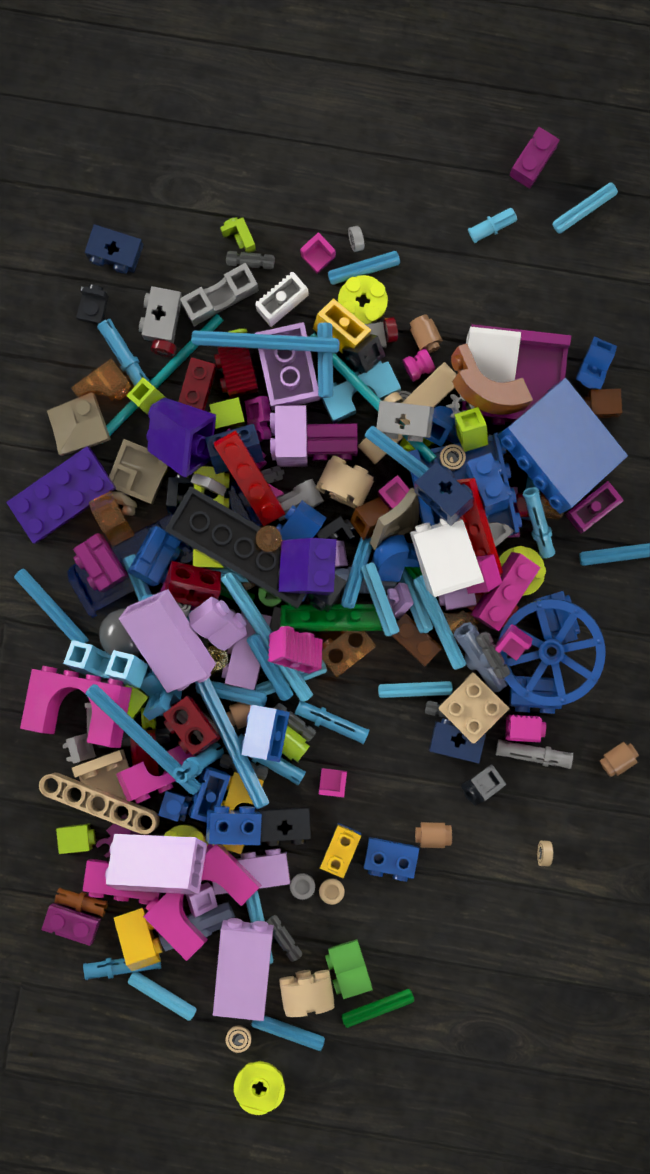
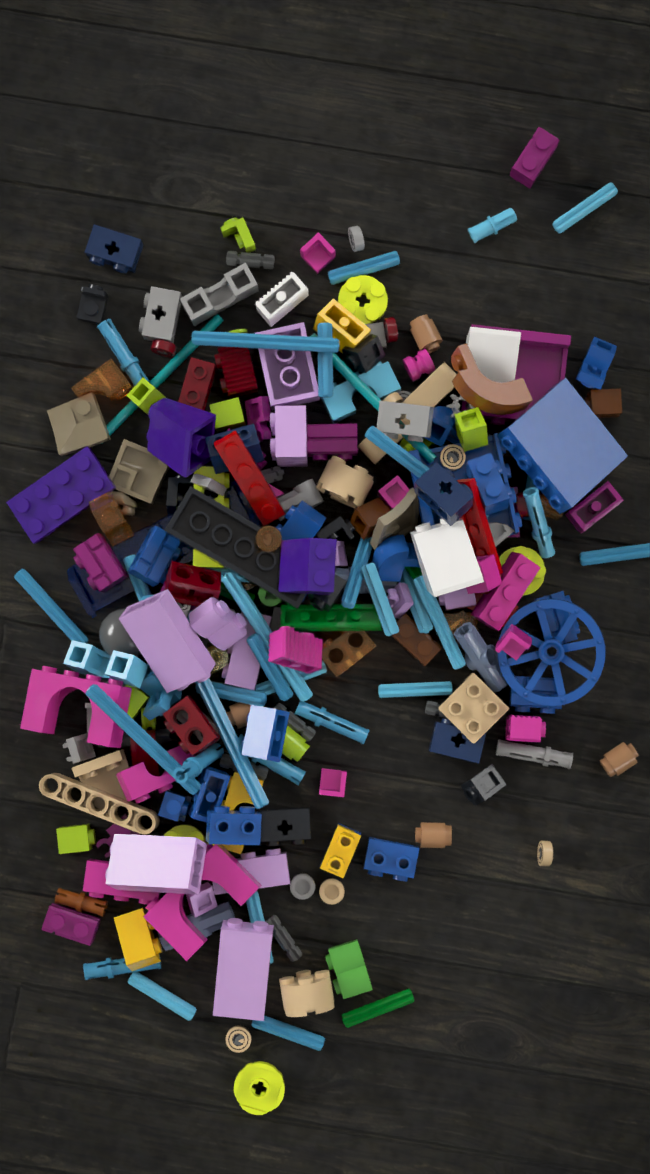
dark grey axle [476,632,510,679] -> none

